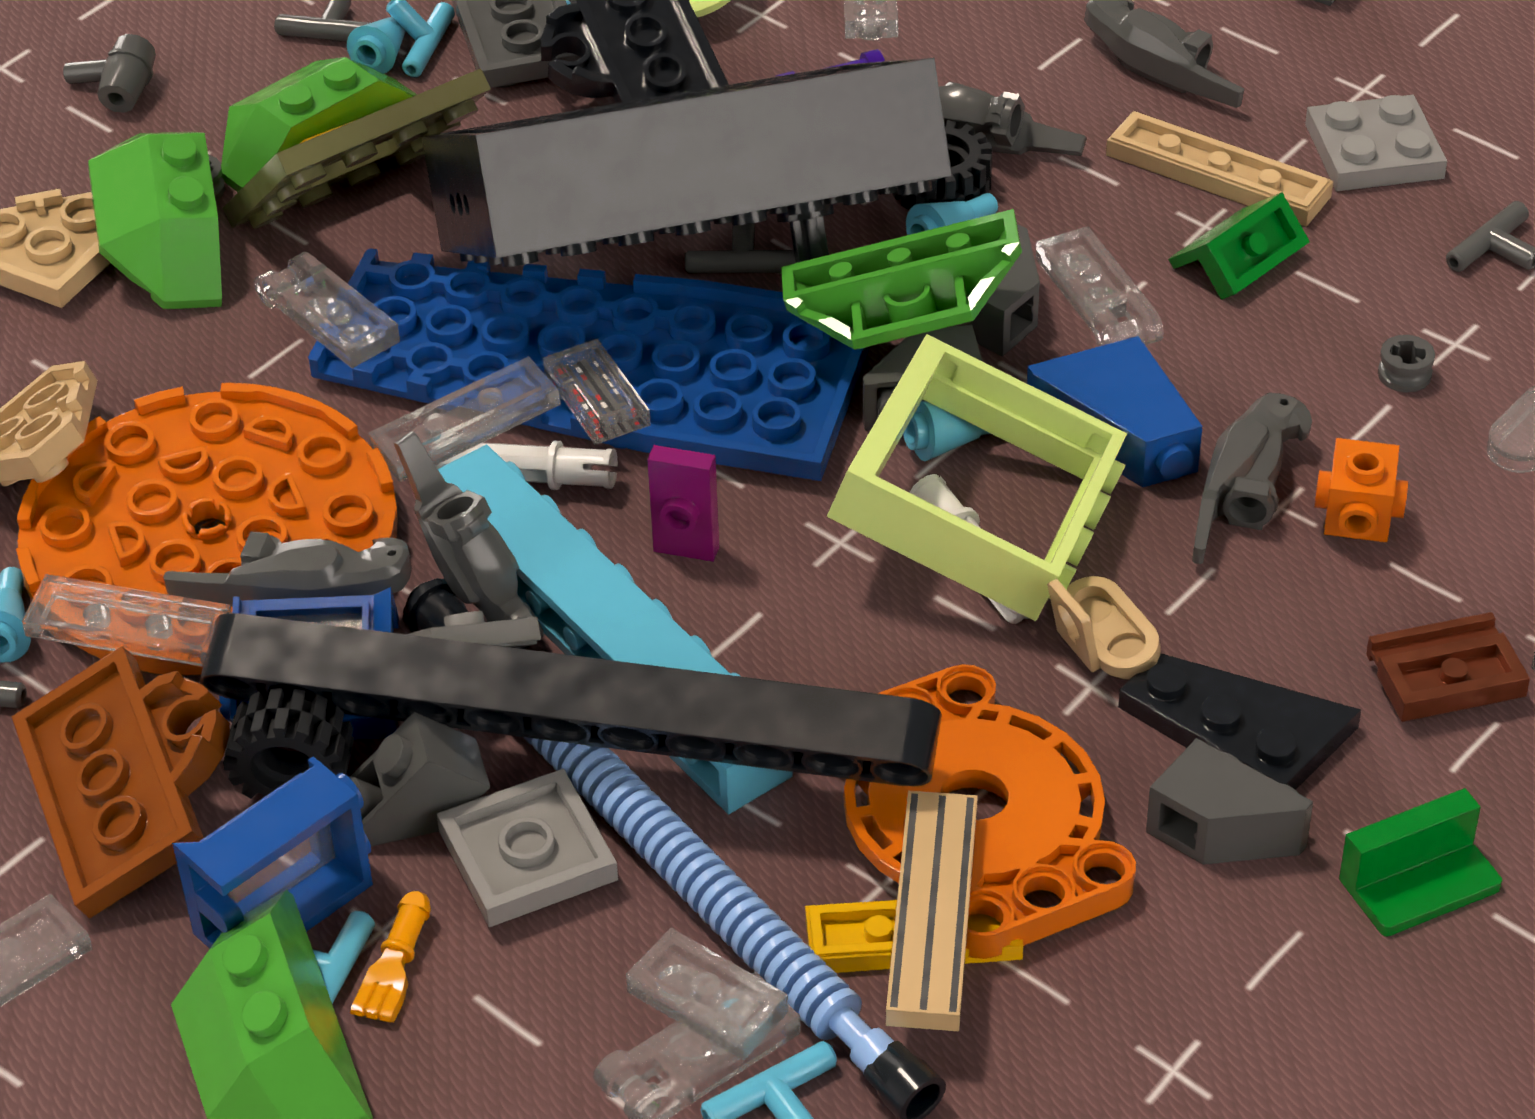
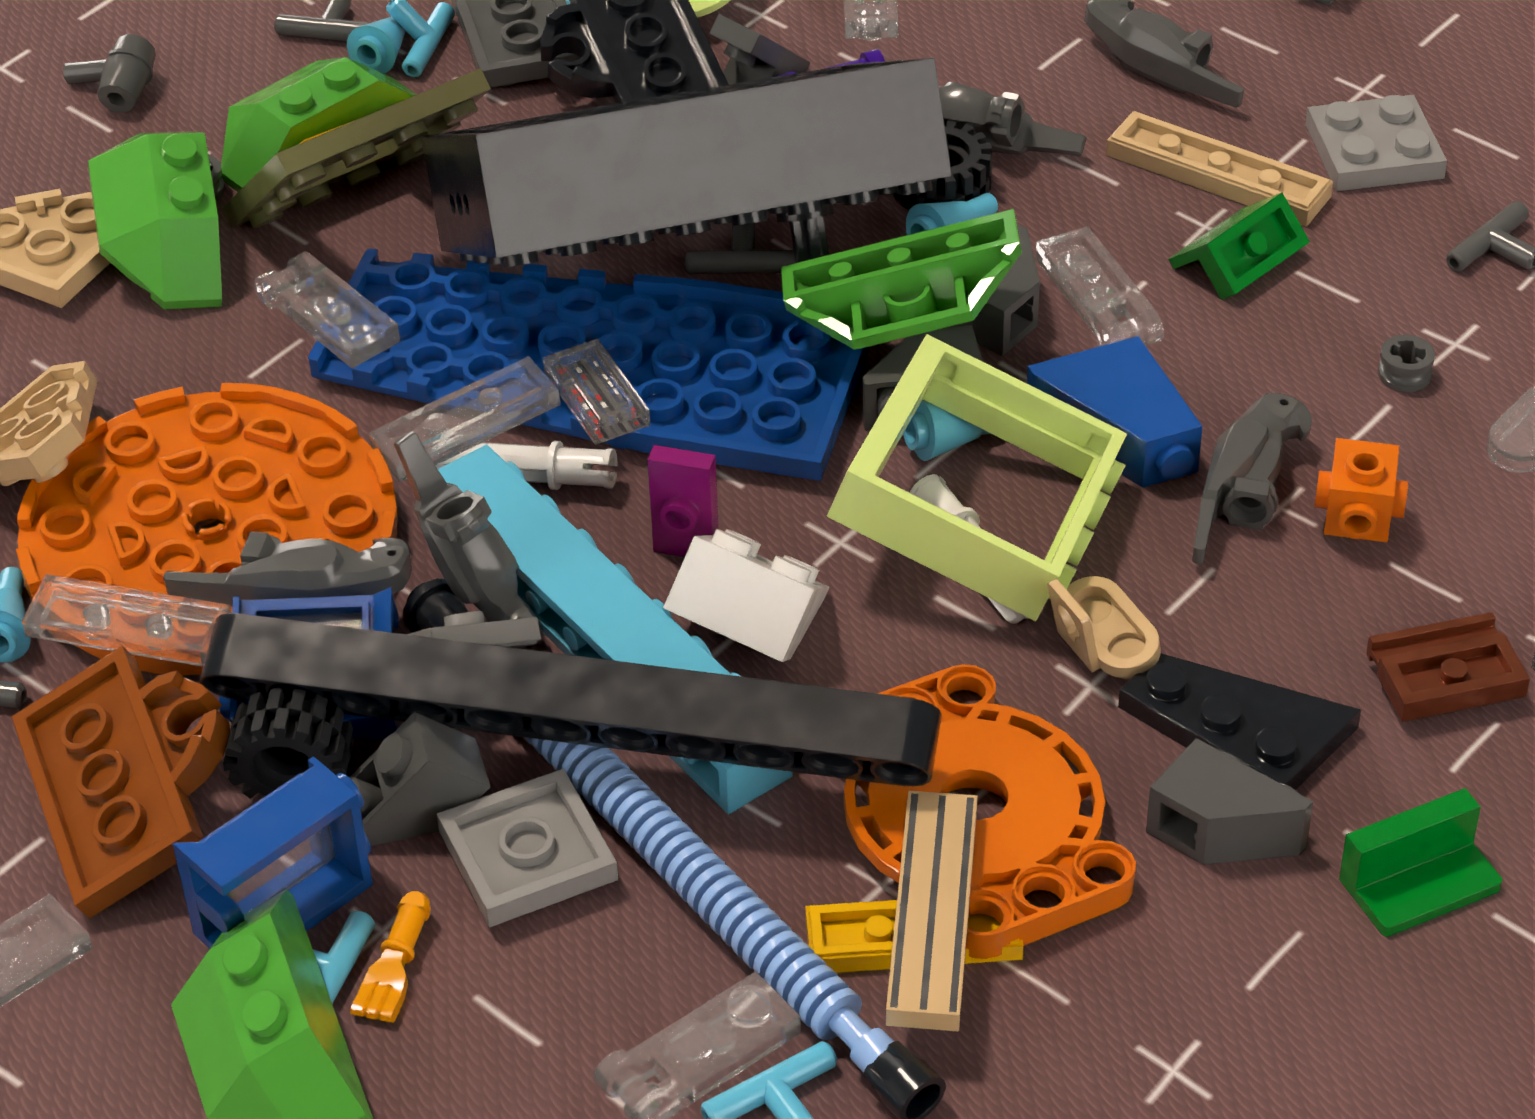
clear plate [626,928,788,1061] -> none
none -> white slope [663,529,829,662]
none -> dark grey slope [709,14,810,85]

